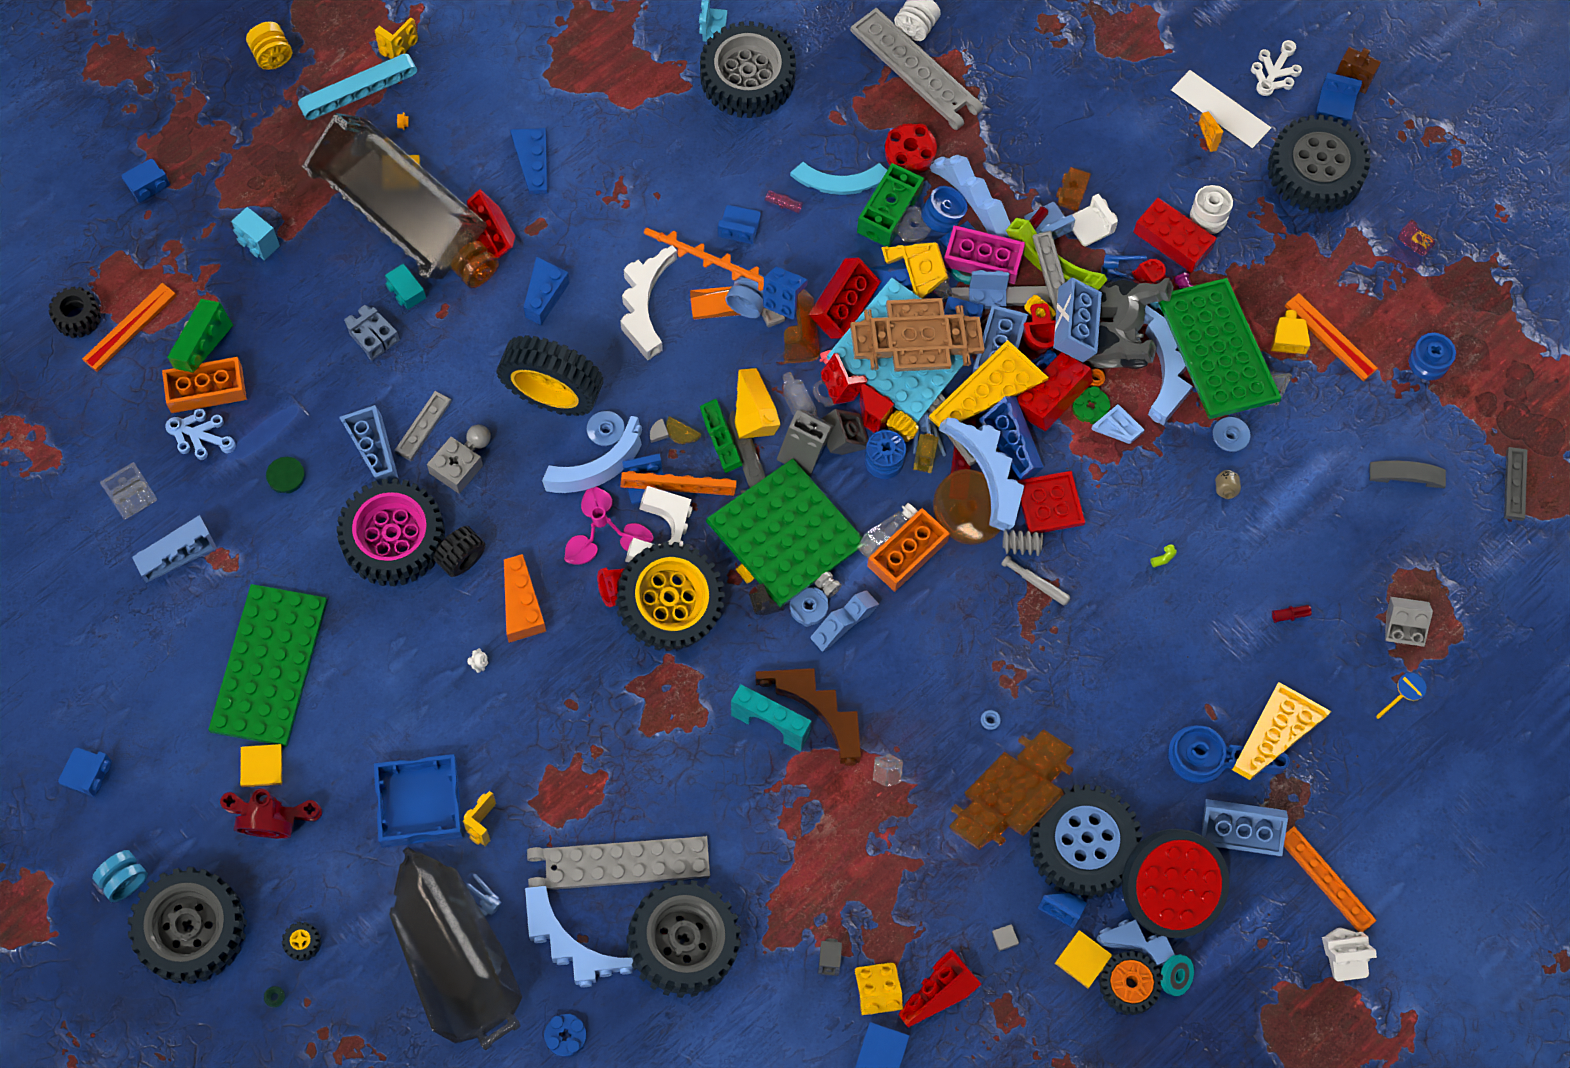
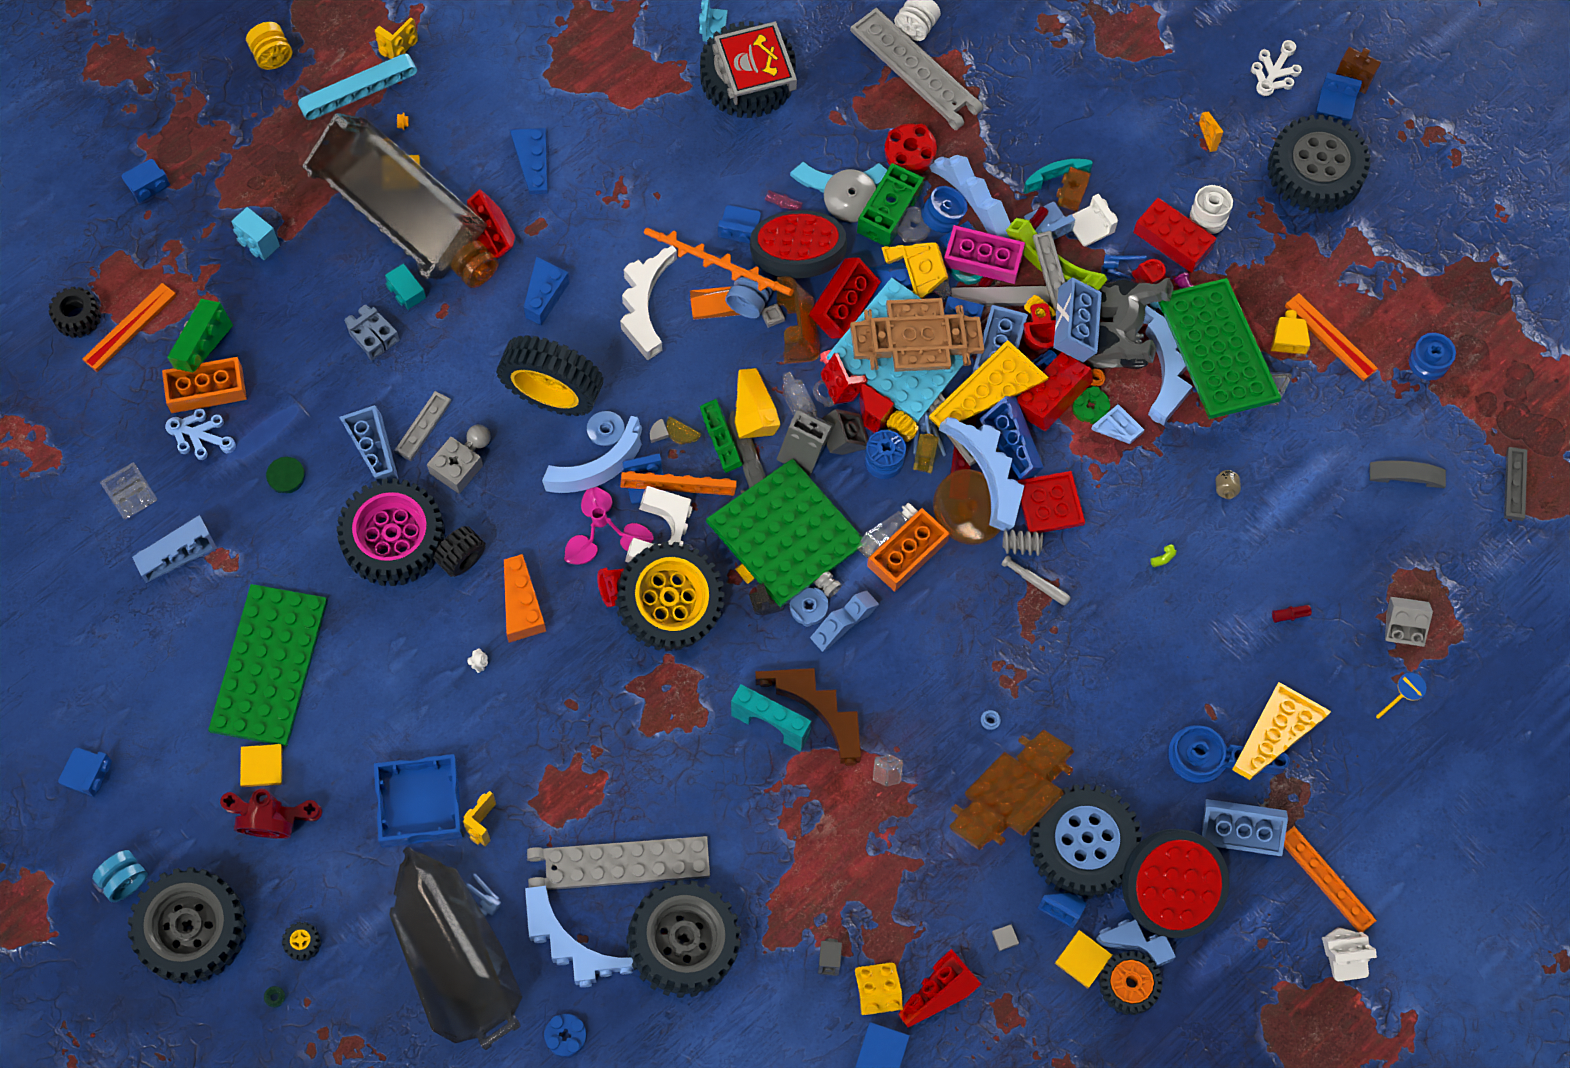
blue bracket [763,266,808,319] -> none
medium blue bracket [969,270,1009,309] -> none
teal tile [1161,954,1194,996] -> none
white sticker [1171,70,1271,148] -> none
medium blue dish [1213,417,1250,452] -> none
clear pink leg [1397,219,1435,255] -> none
none -> panel [712,21,797,105]
none -> wheel [750,210,847,278]
none -> light grey dish [824,169,876,222]
none -> teal slope [1024,159,1093,194]

